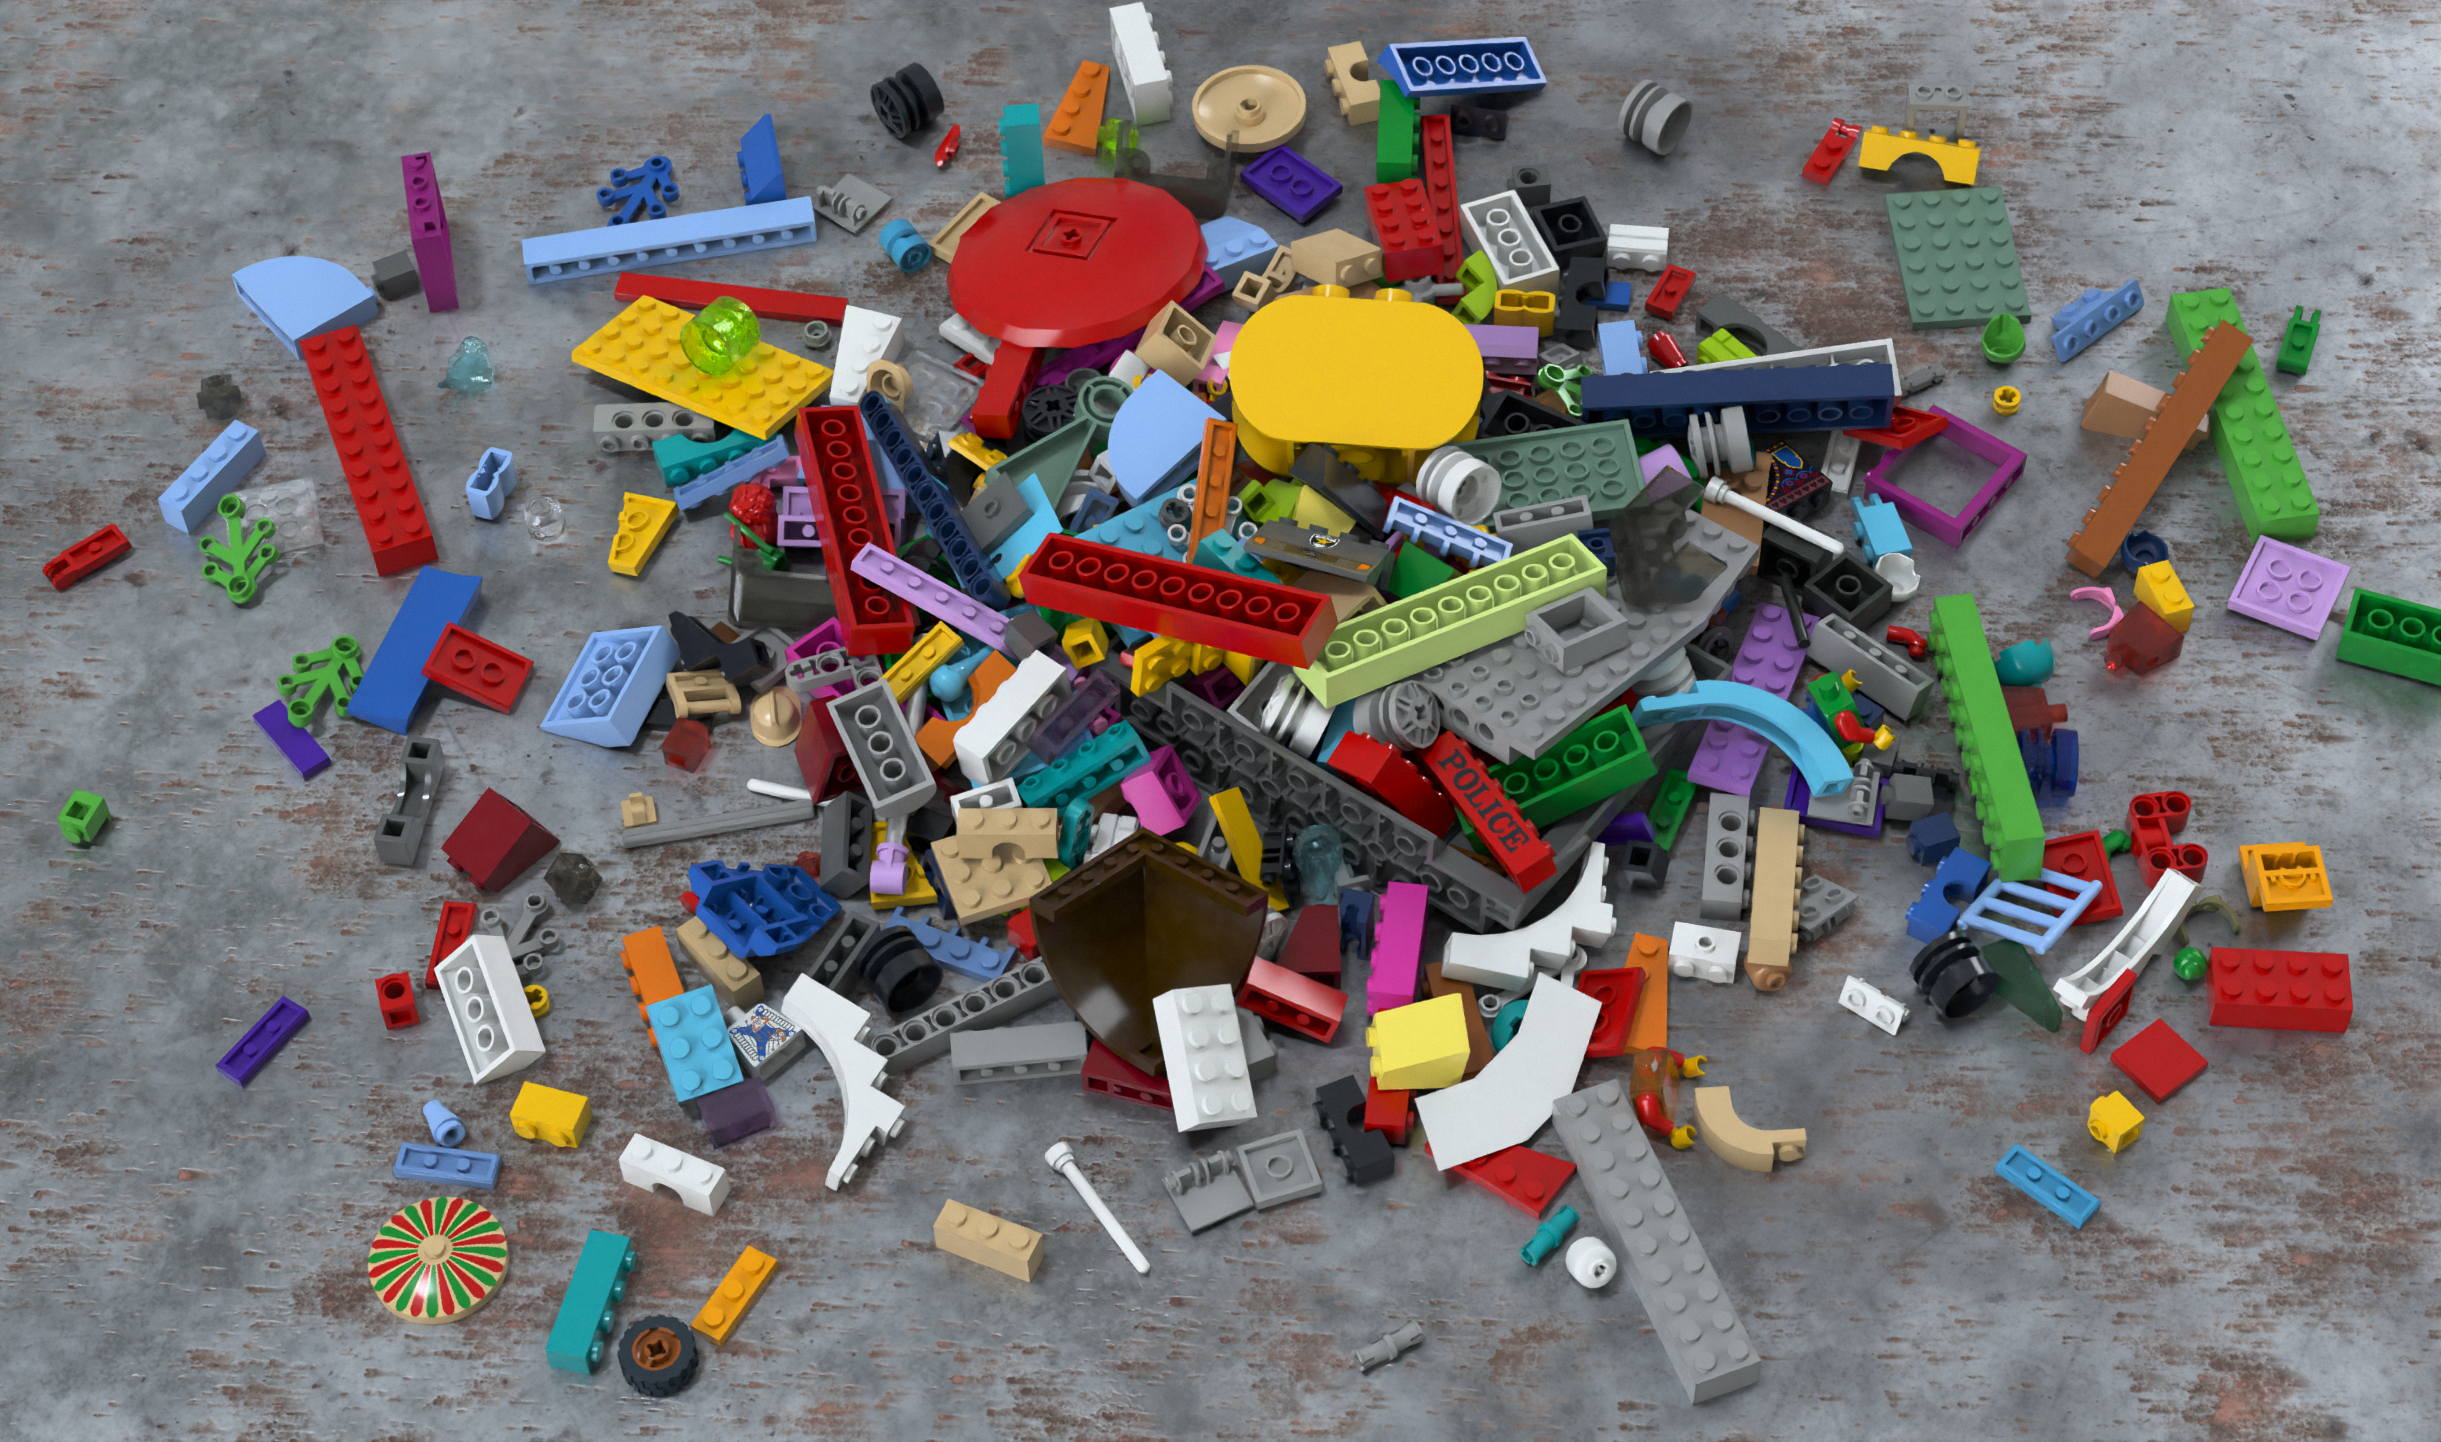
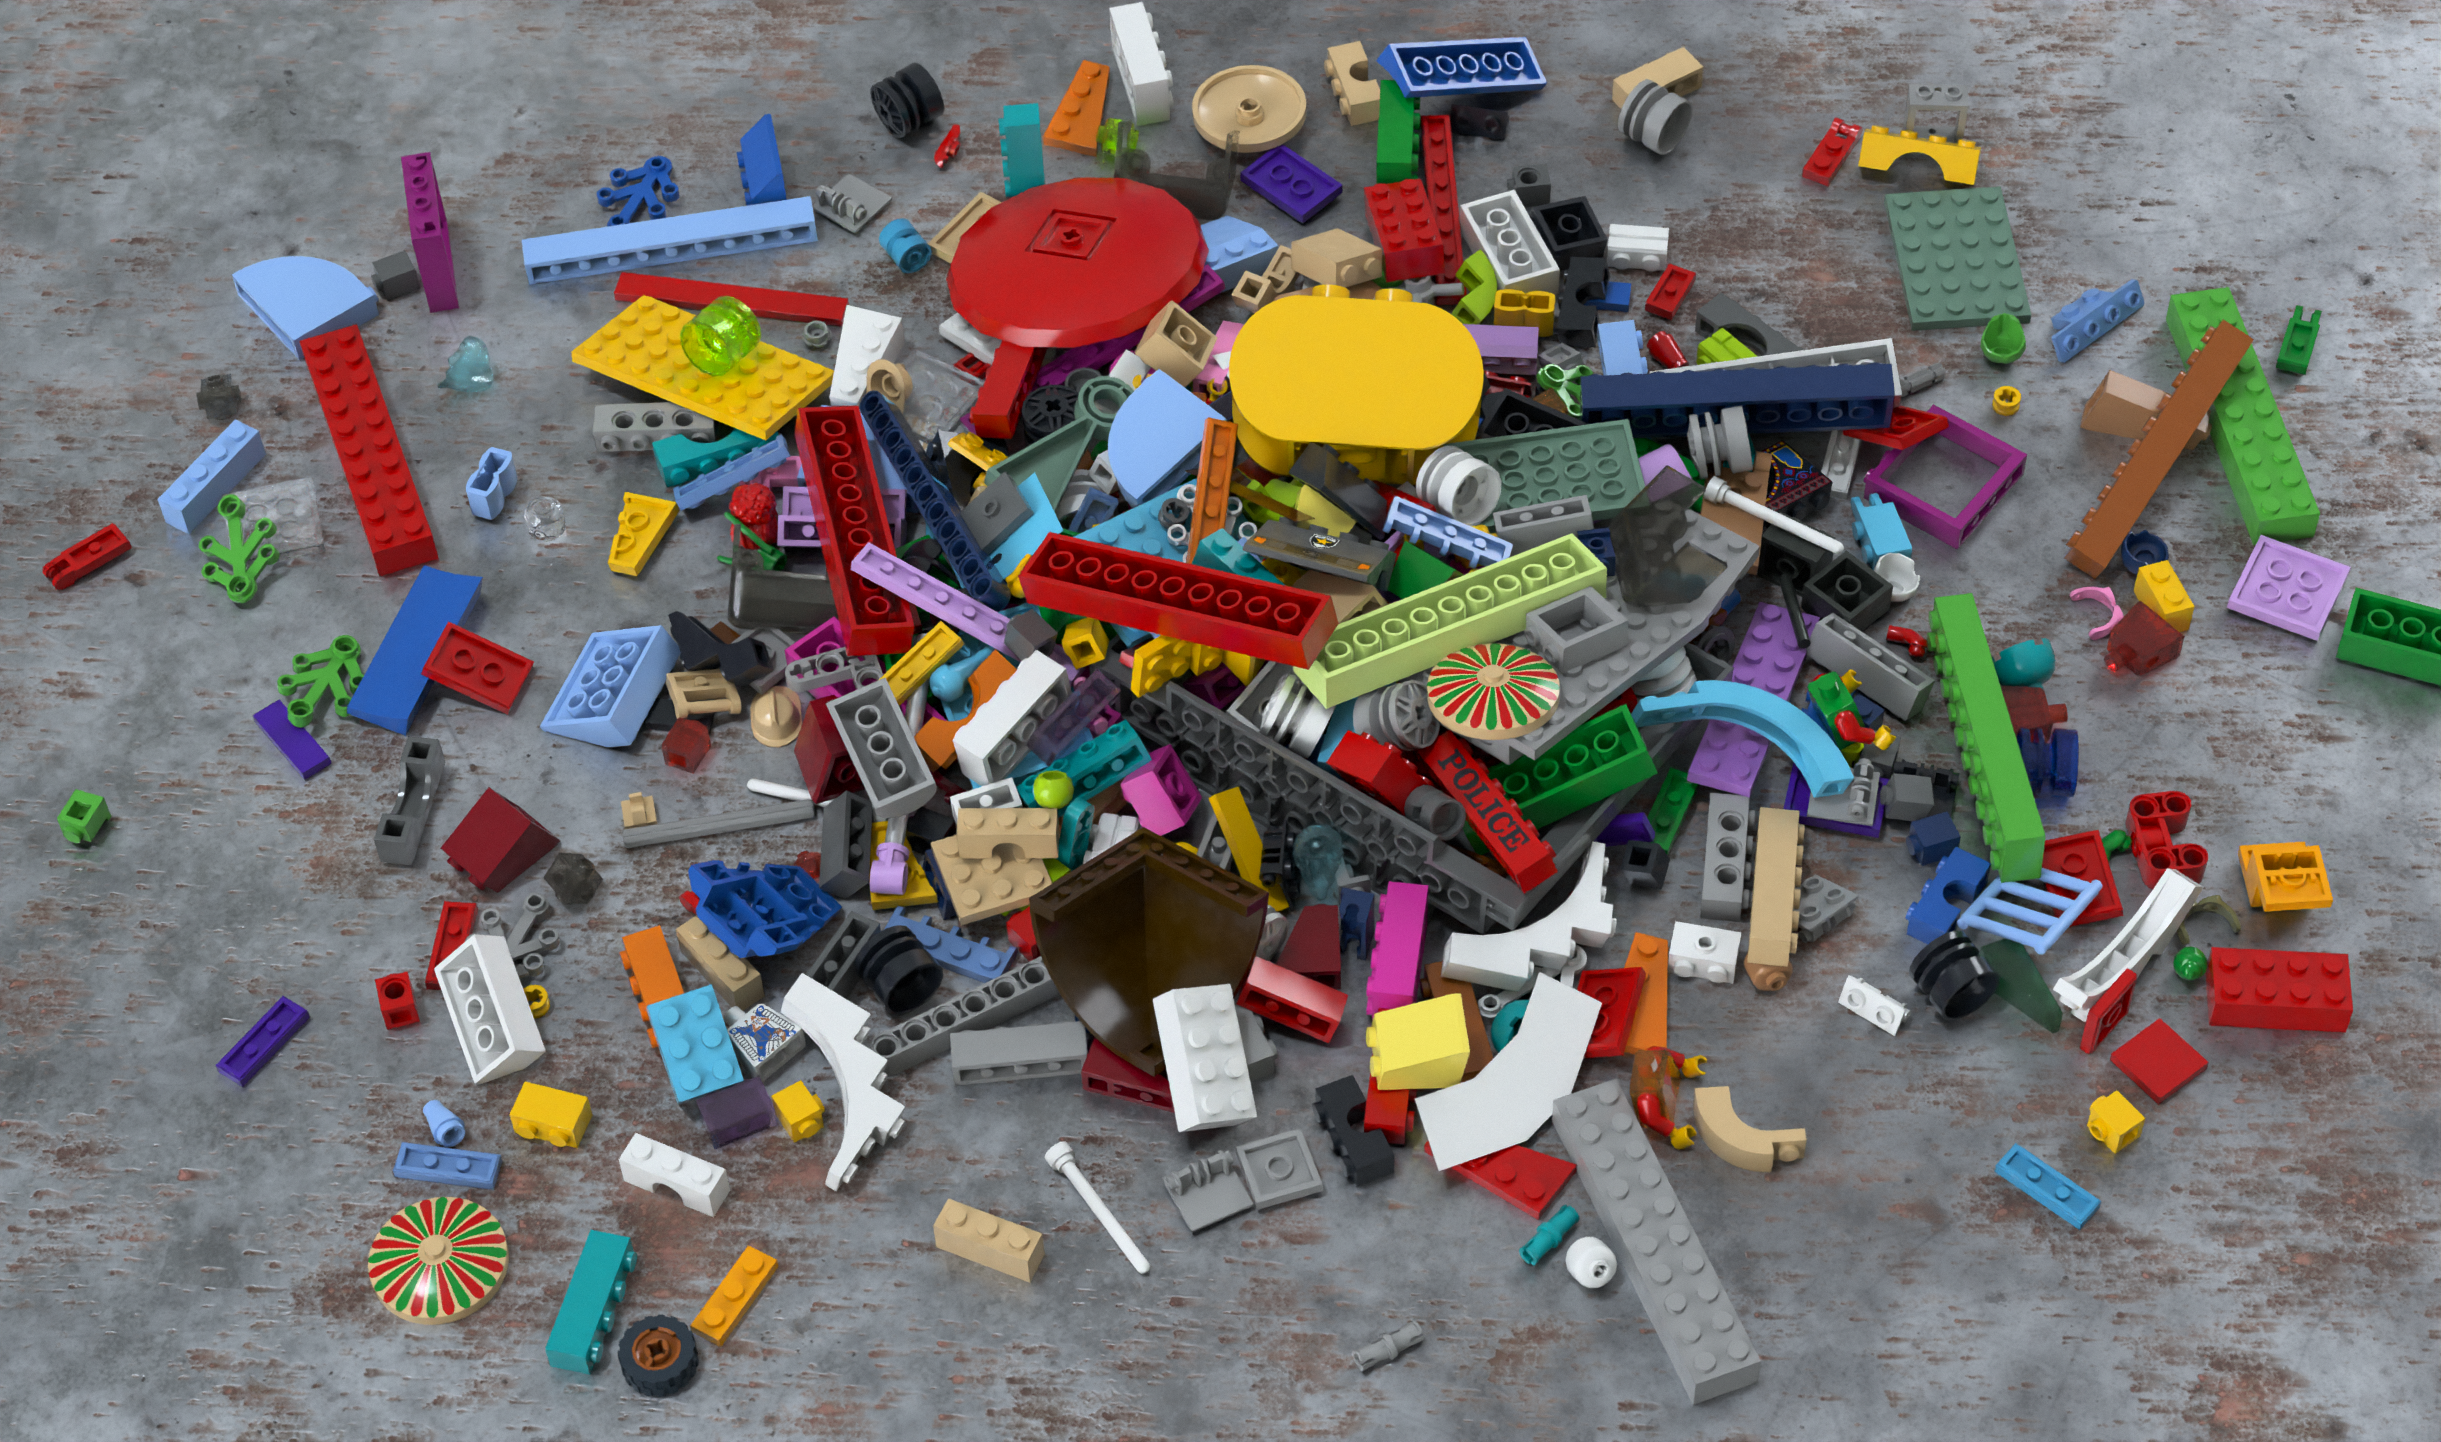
none -> yellow brick [771,1080,825,1143]
none -> lime piece [1032,771,1074,810]
none -> reddish brown sticker [1185,469,1315,522]
none -> dark grey wheel [1404,785,1466,840]
none -> dish [1427,643,1560,740]
none -> tan brick [1612,47,1703,109]

